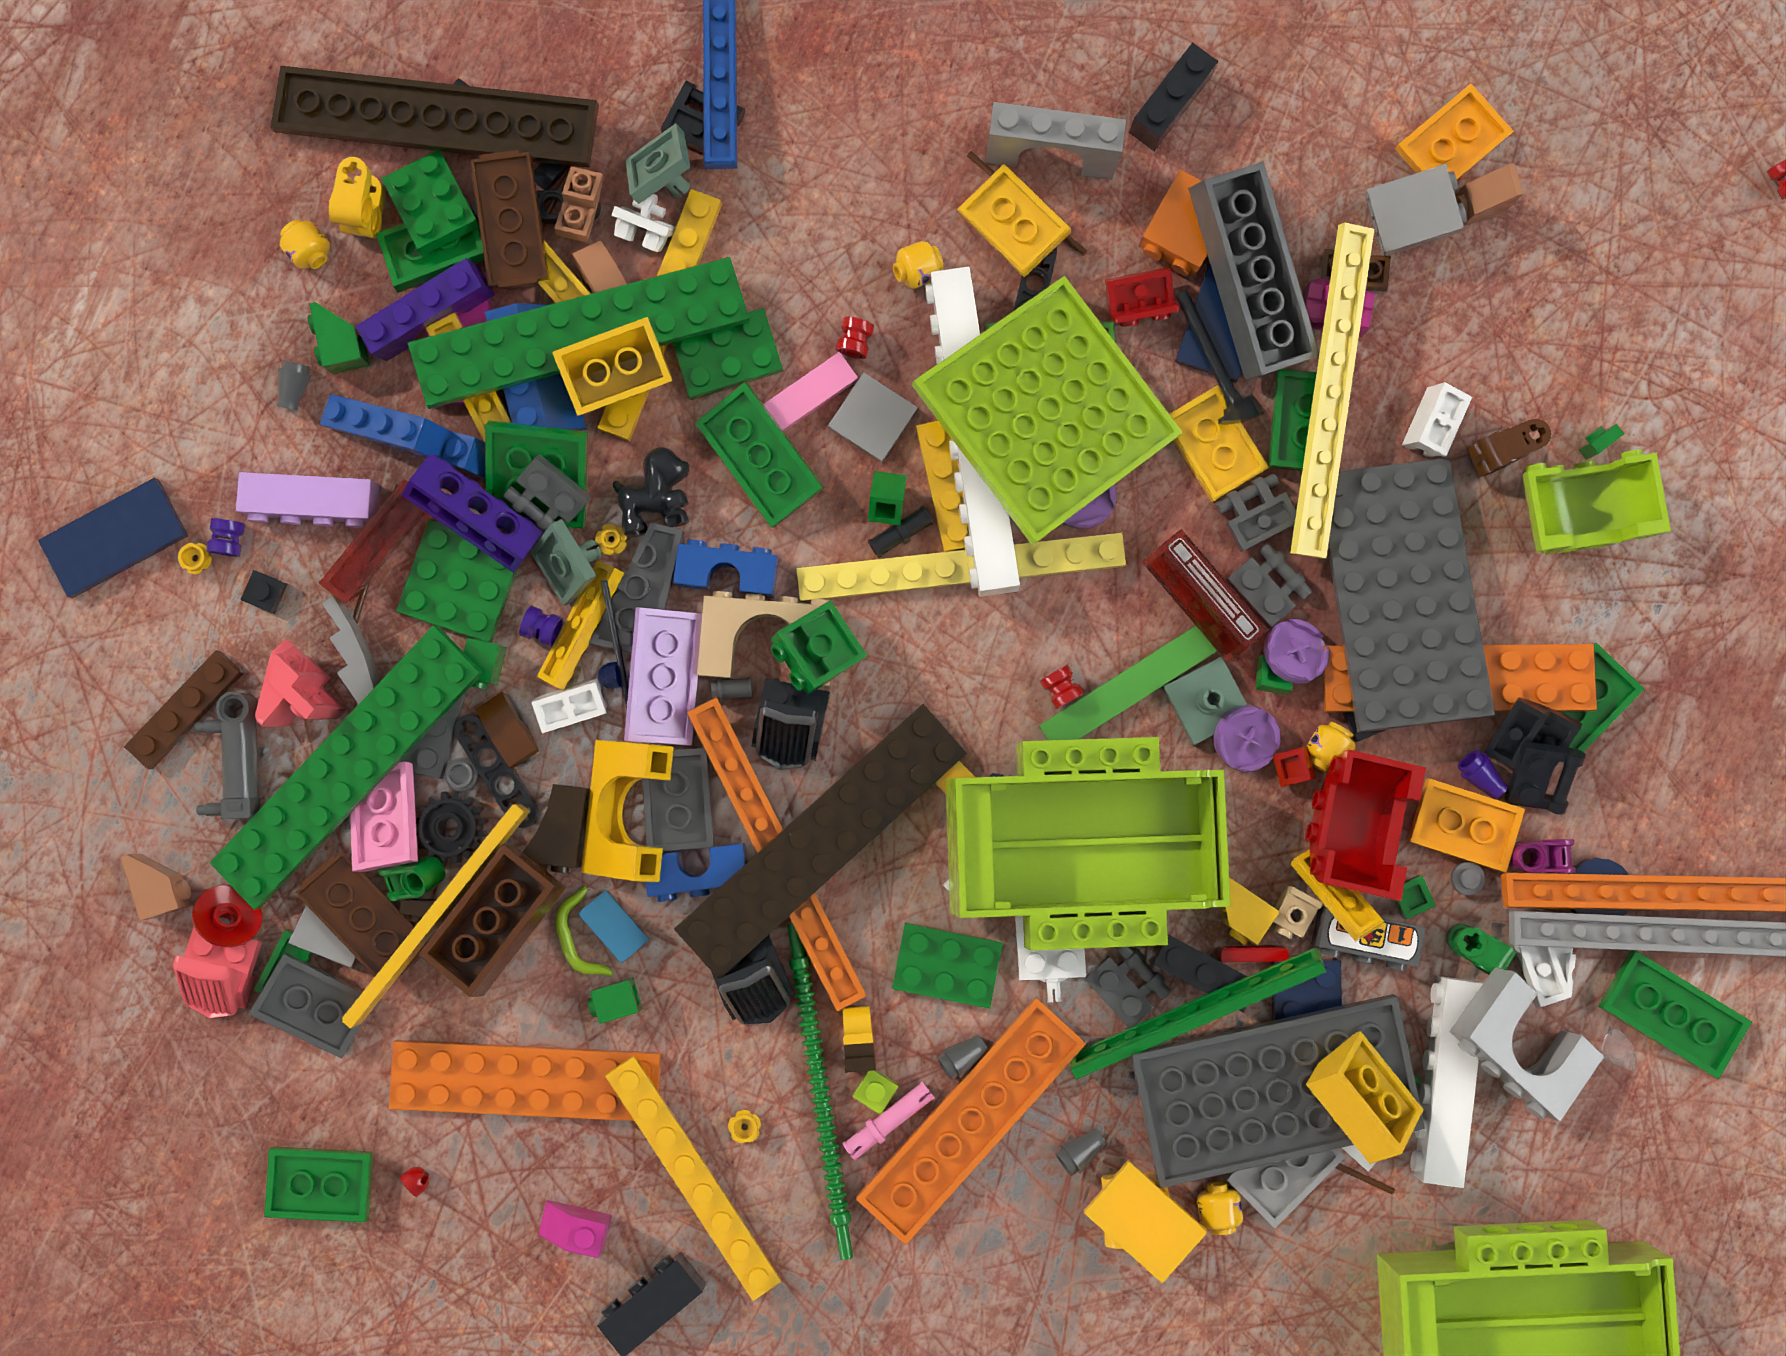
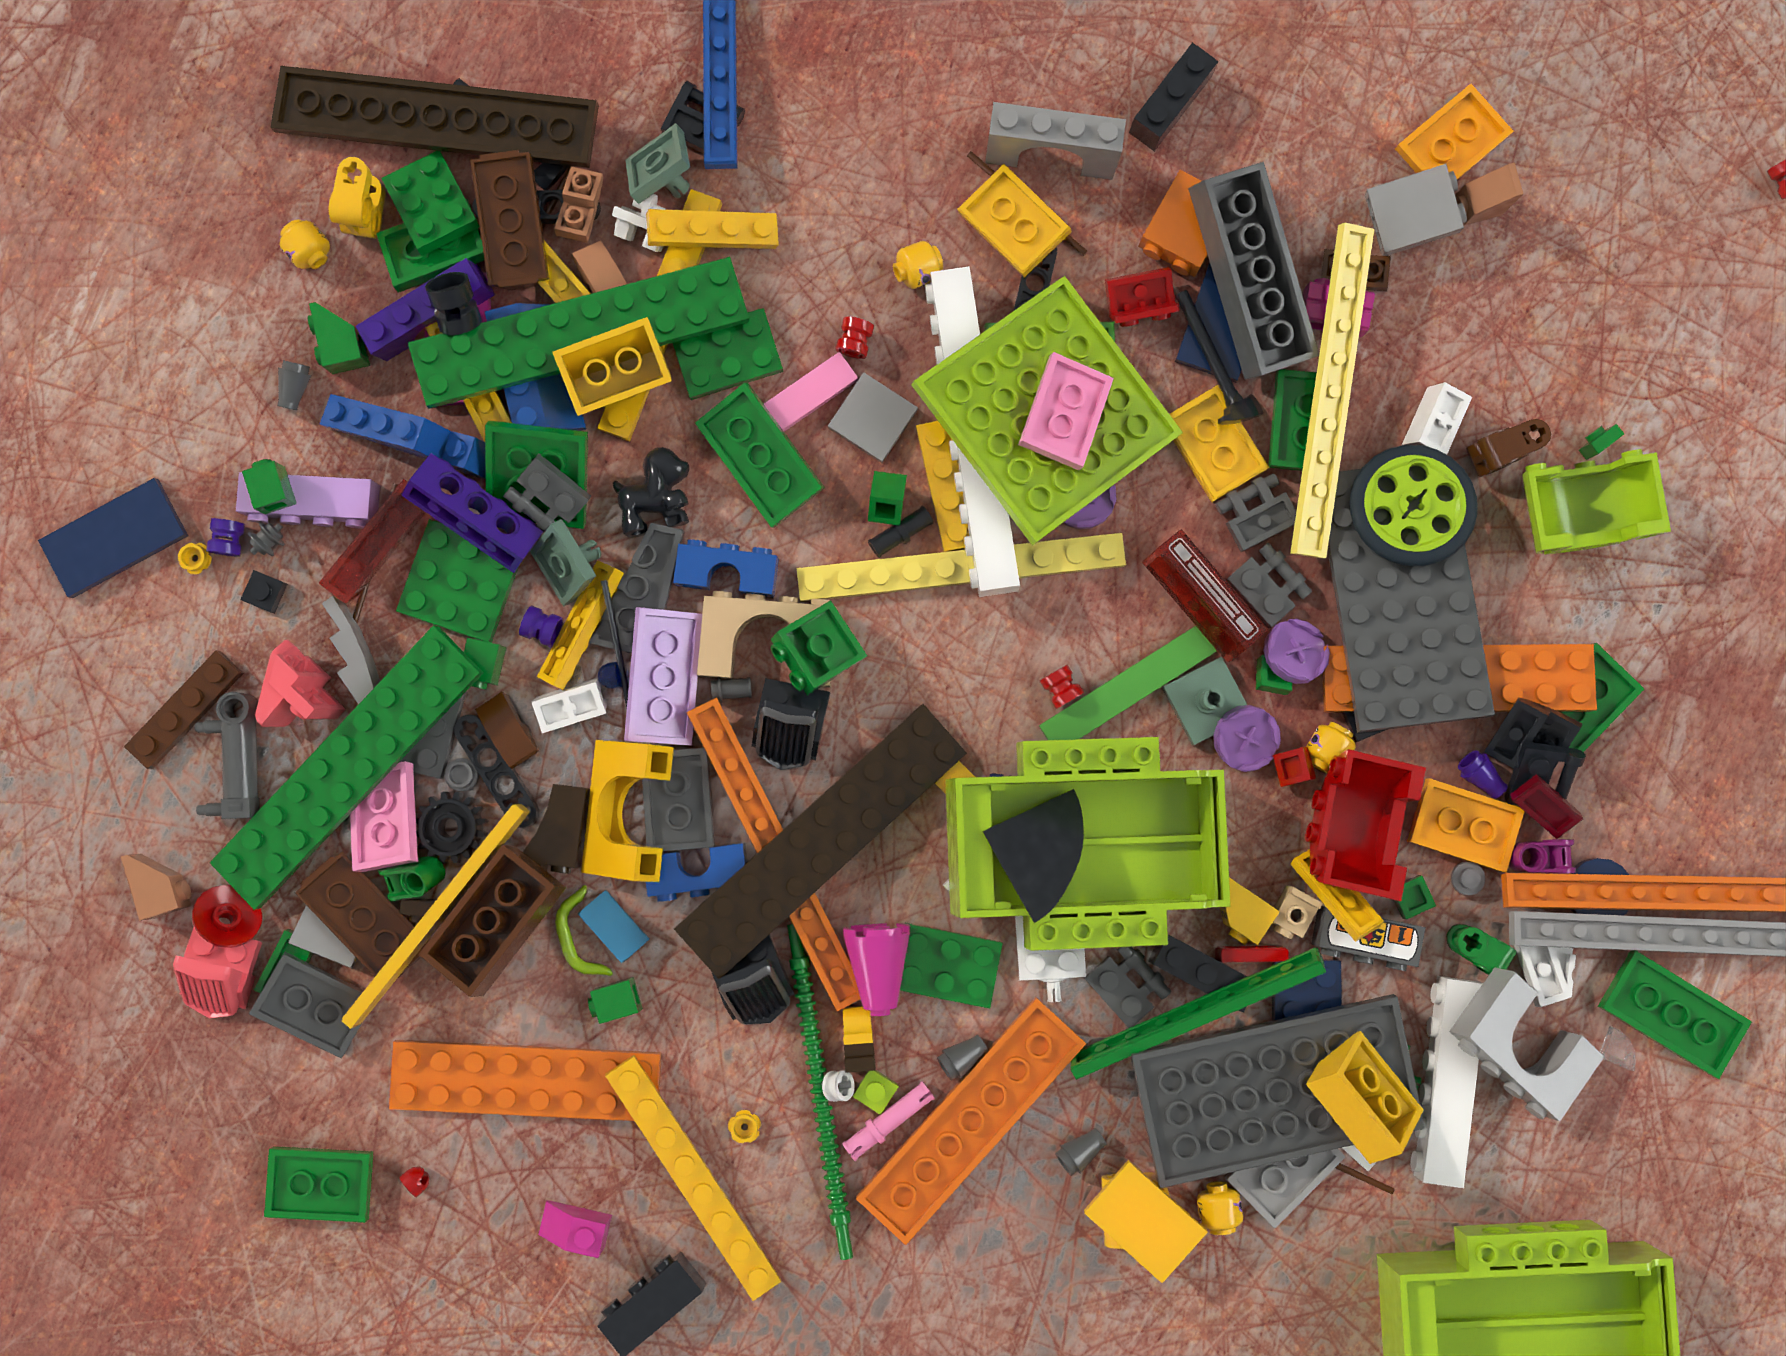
yellow plate [595,523,628,555] -> none
none -> green brick [242,459,297,515]
none -> dark grey wheel [248,521,285,556]
none -> black wheel [425,272,482,335]
none -> yellow plate [646,209,779,249]
none -> white bush [822,1071,855,1102]
none -> dark pink cone [843,923,910,1016]
none -> black sticker [983,789,1084,923]
none -> bright pink plate [1018,352,1114,470]
none -> wedge [1350,445,1478,566]
none -> dark red tile [1510,774,1583,839]

